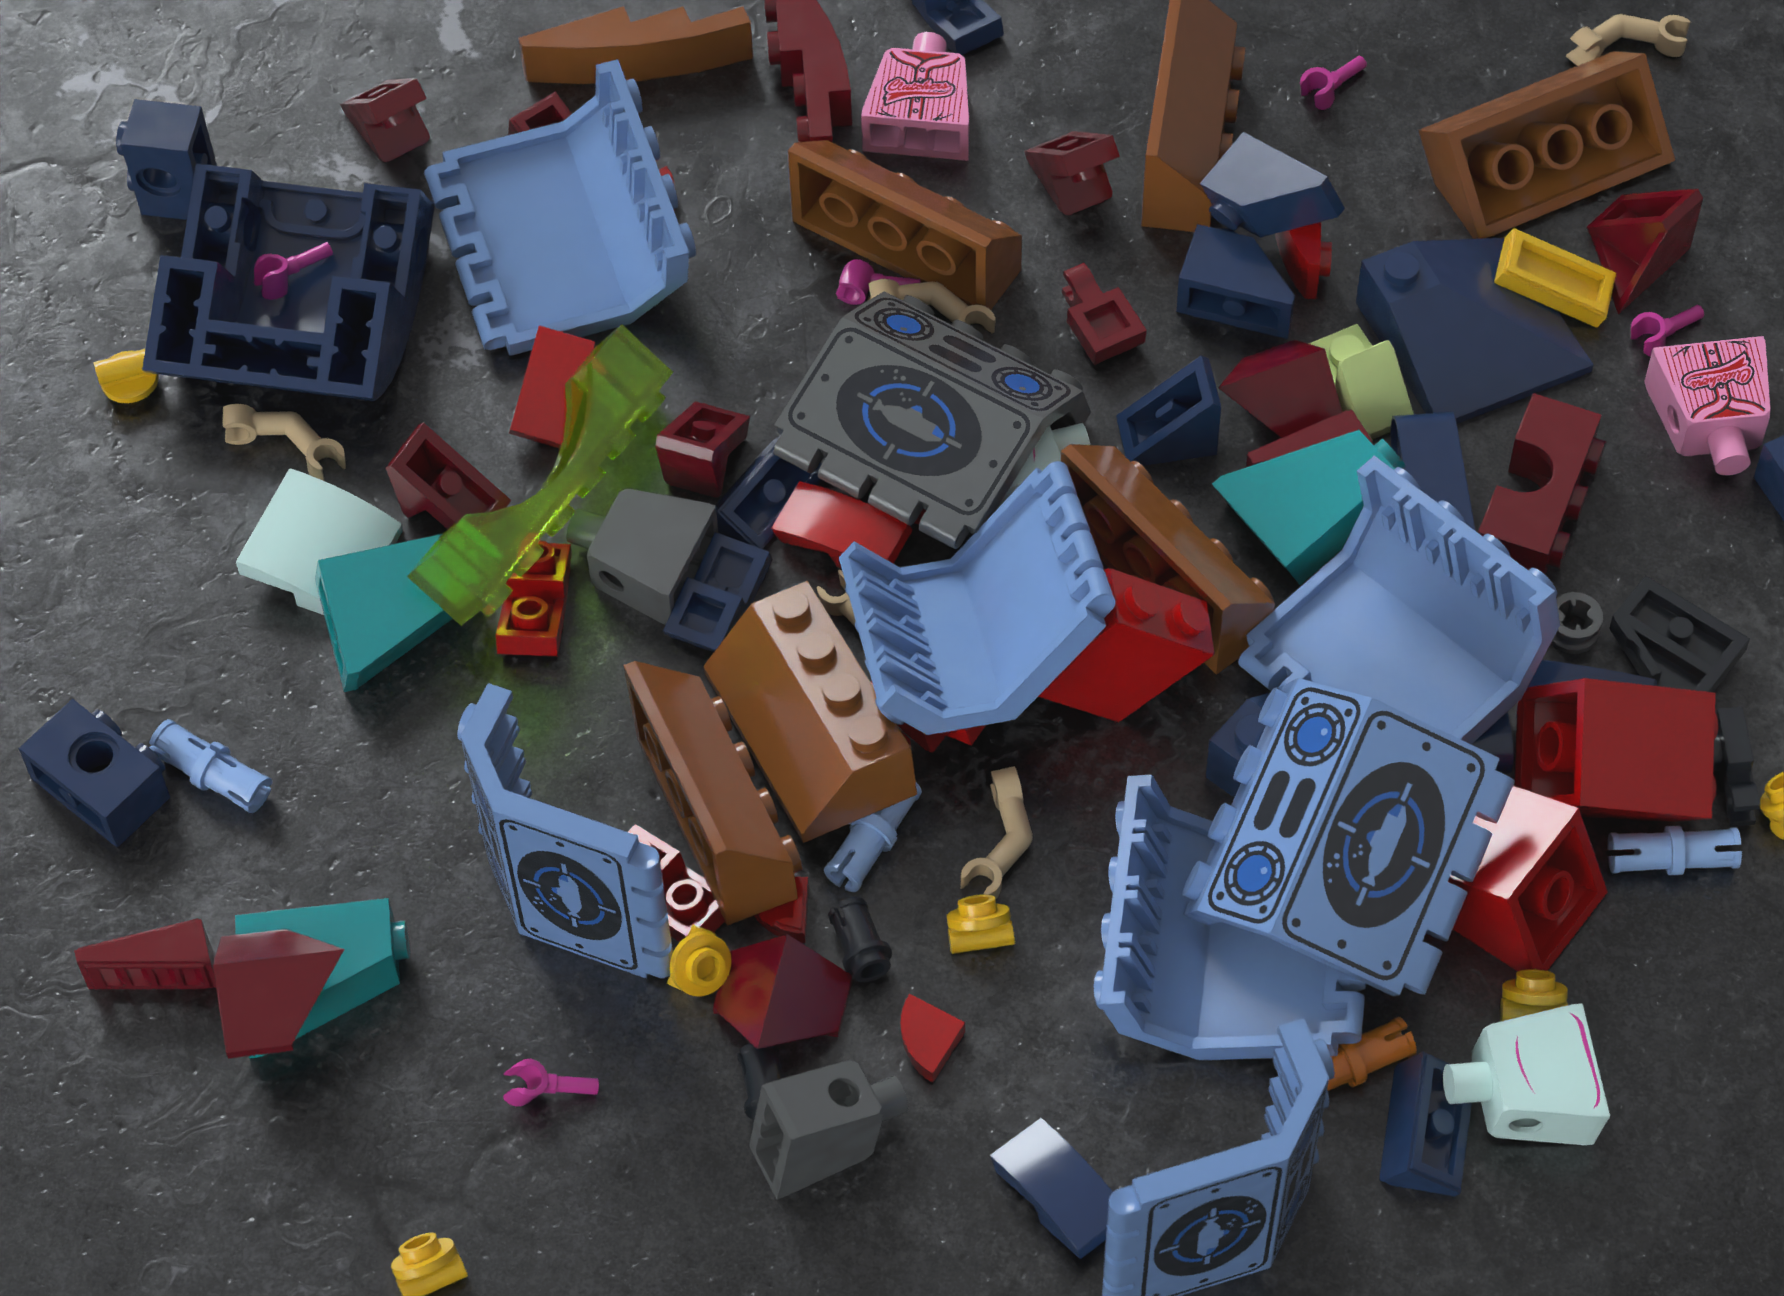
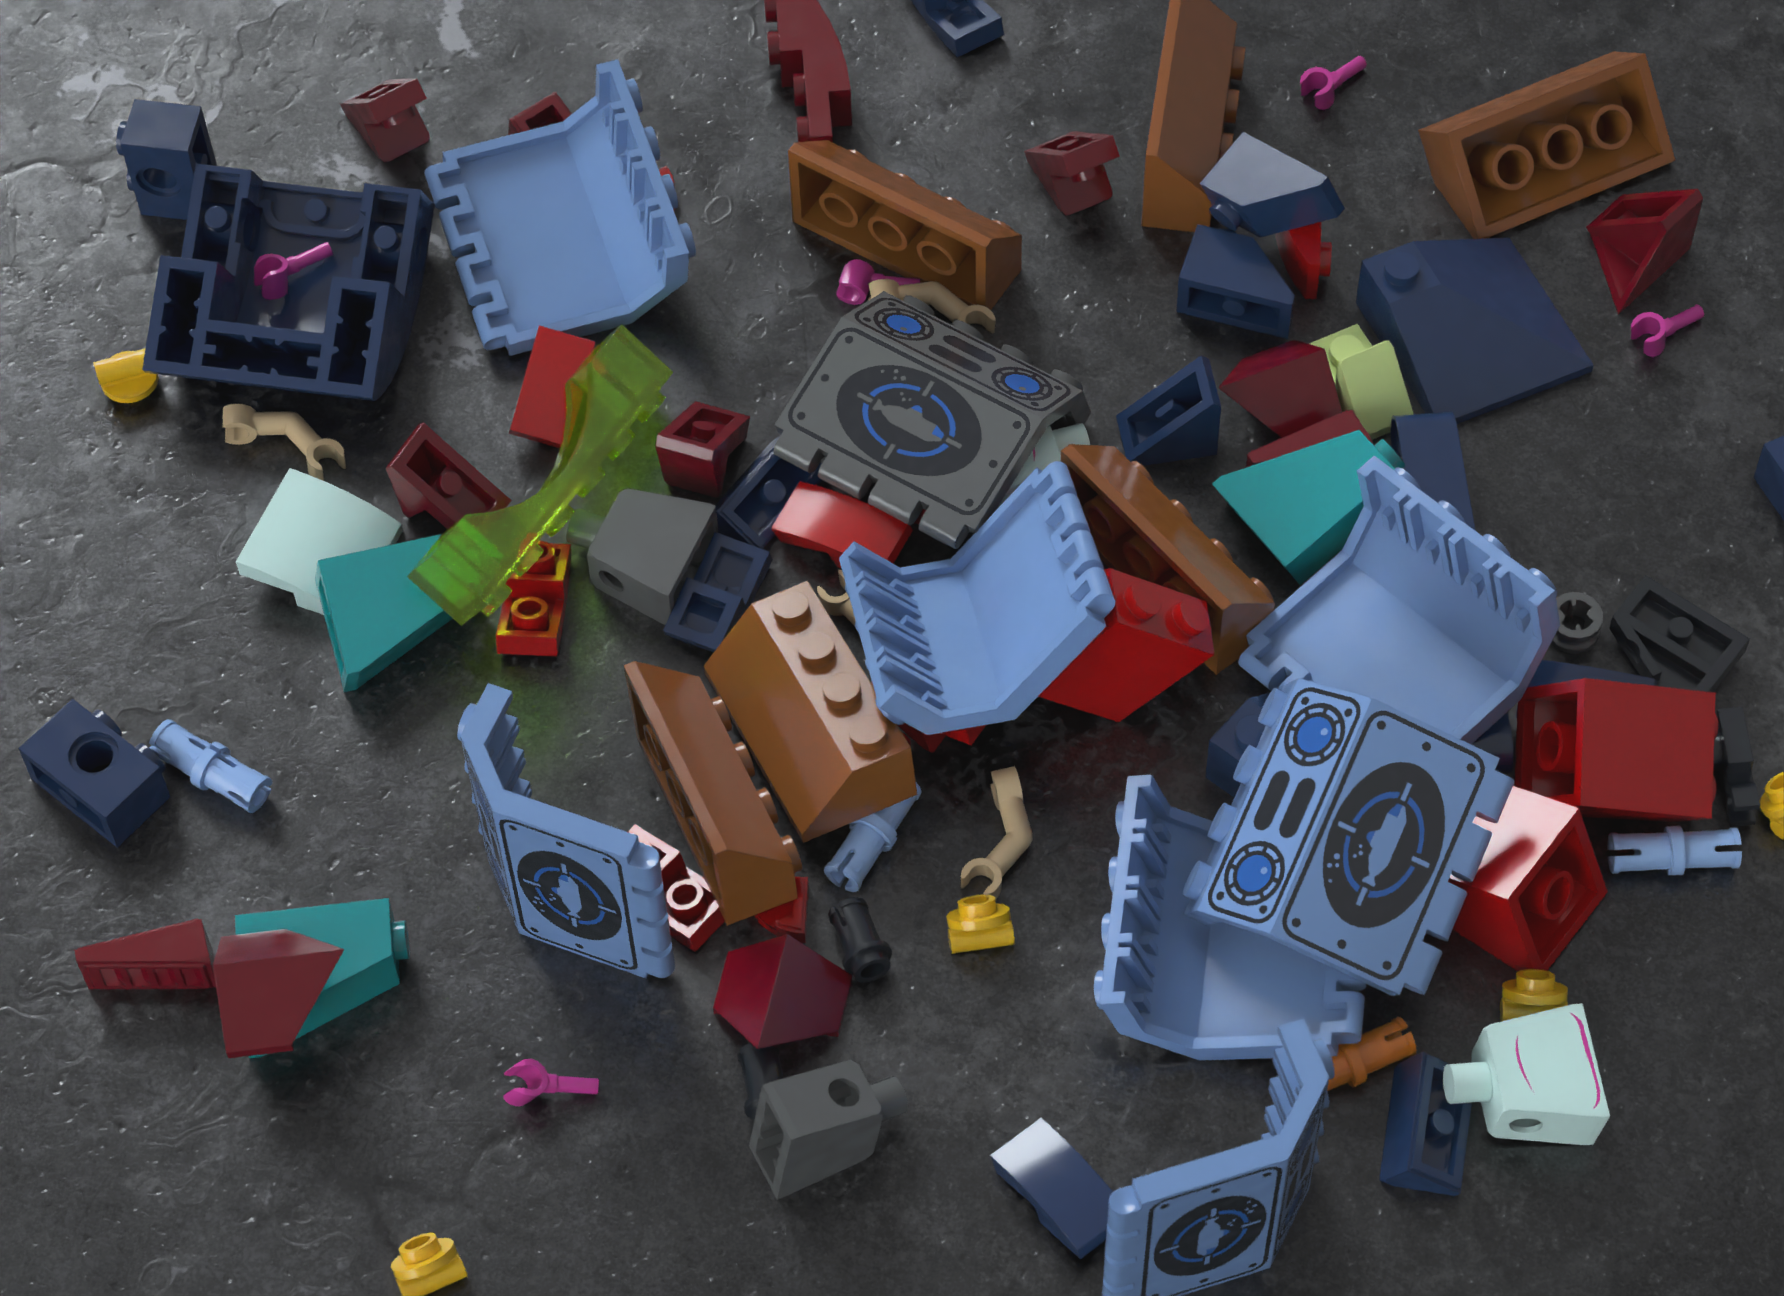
dark orange slope [518,6,753,84] -> none
yellow plate [667,924,731,997] -> none
bright pink torso [861,32,969,161] -> none
red tile [901,993,965,1083] -> none
dark red plate [1062,263,1147,365] -> none
dark red arch [1478,393,1606,574] -> none
yellow tile [1494,228,1616,328] -> none
tan arm [1566,14,1690,66] -> none
bright pink torso [1644,336,1770,476] -> none

